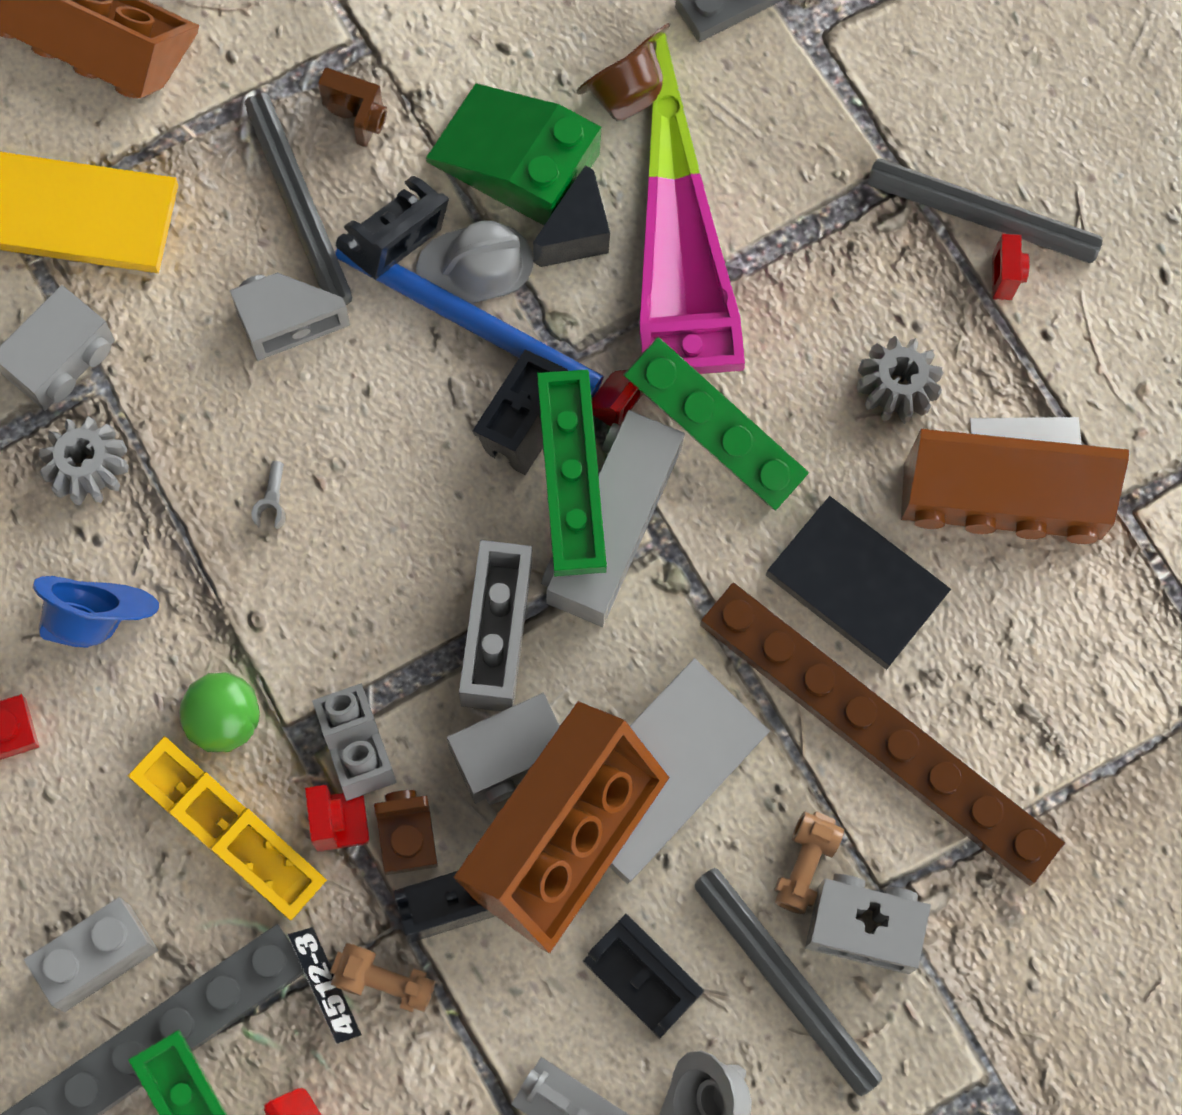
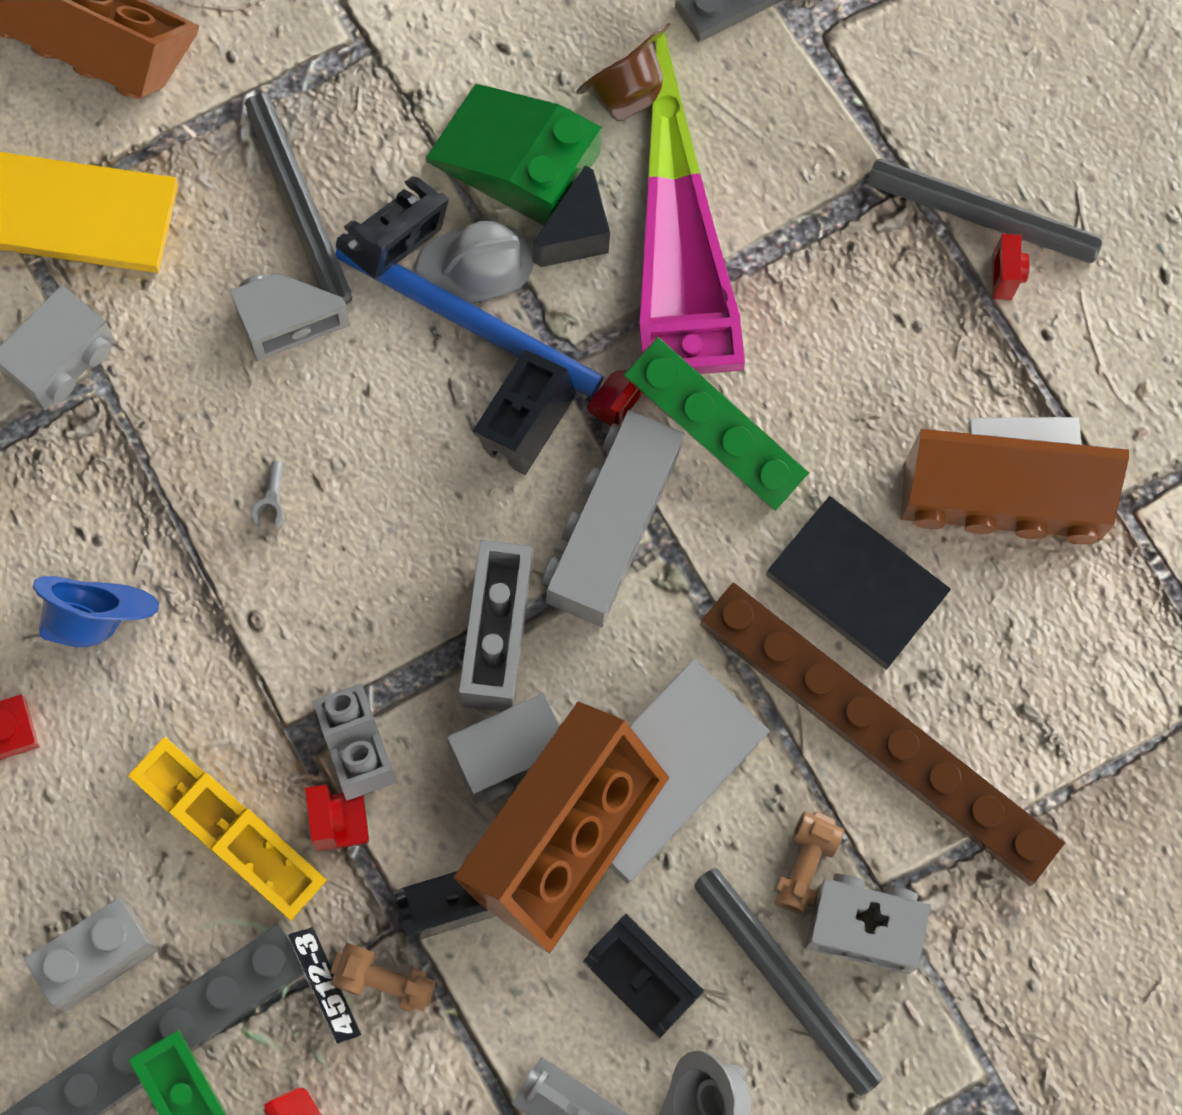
light grey gear [39,416,129,505] -> none
bright green hair [179,672,260,752] -> none
reddish brown bracket [318,67,387,147] -> none
reddish brown bracket [374,790,438,875] -> none
green plate [537,369,607,577] -> none
light grey gear [857,336,943,424] -> none

